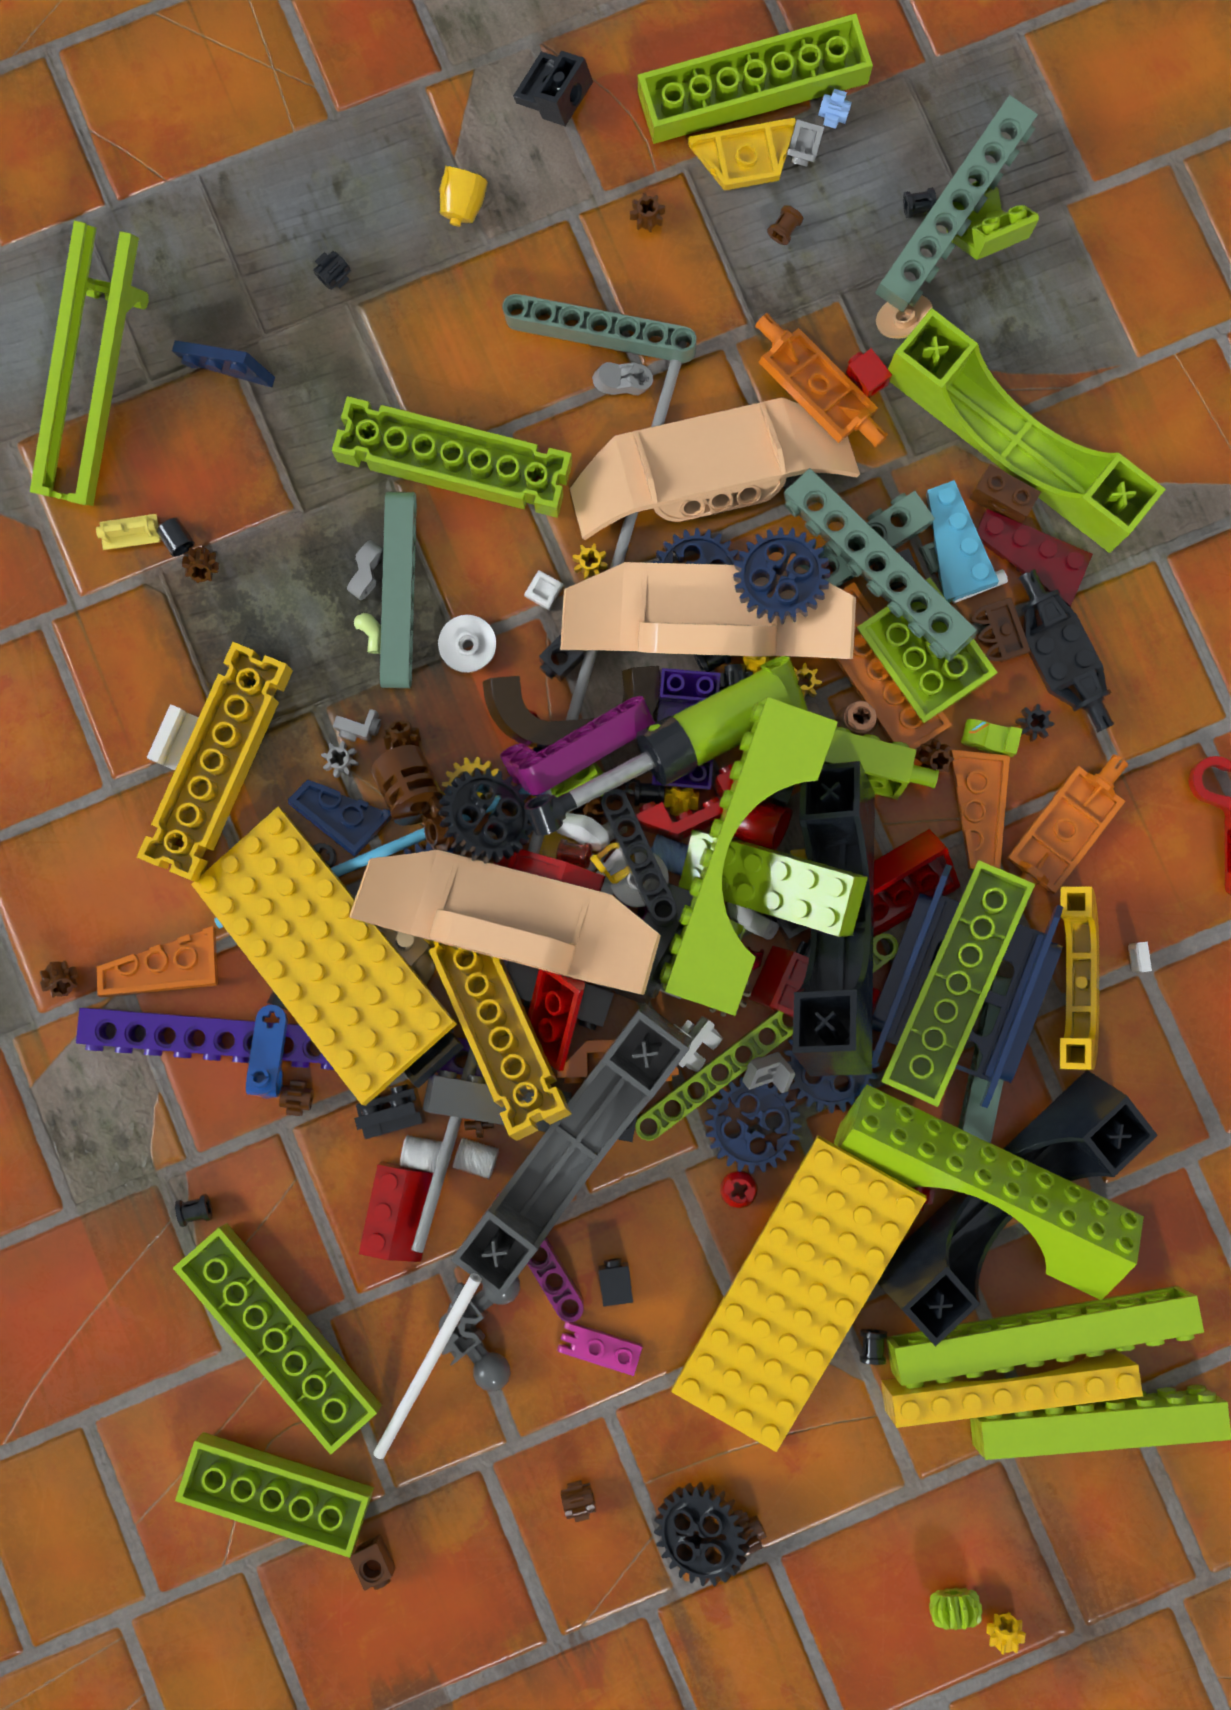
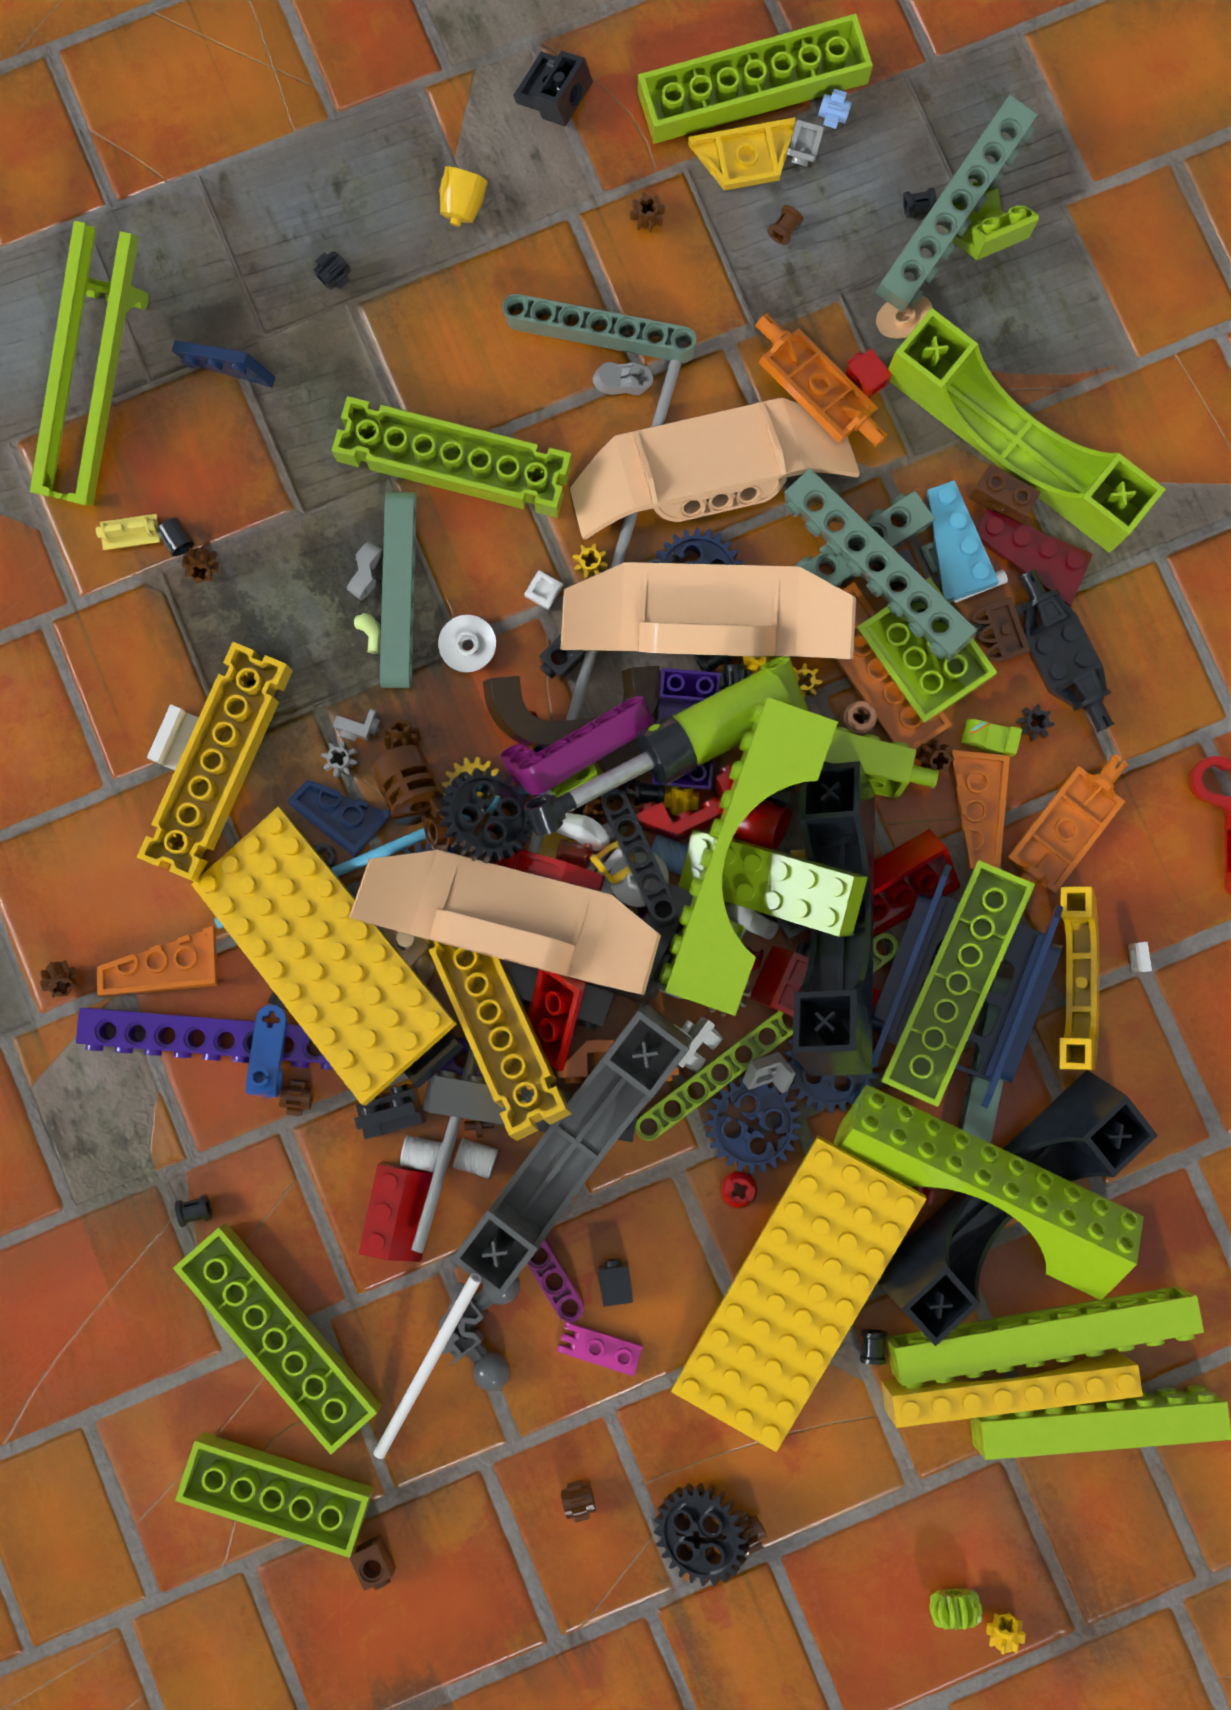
dark blue gear [733,527,830,624] -> none

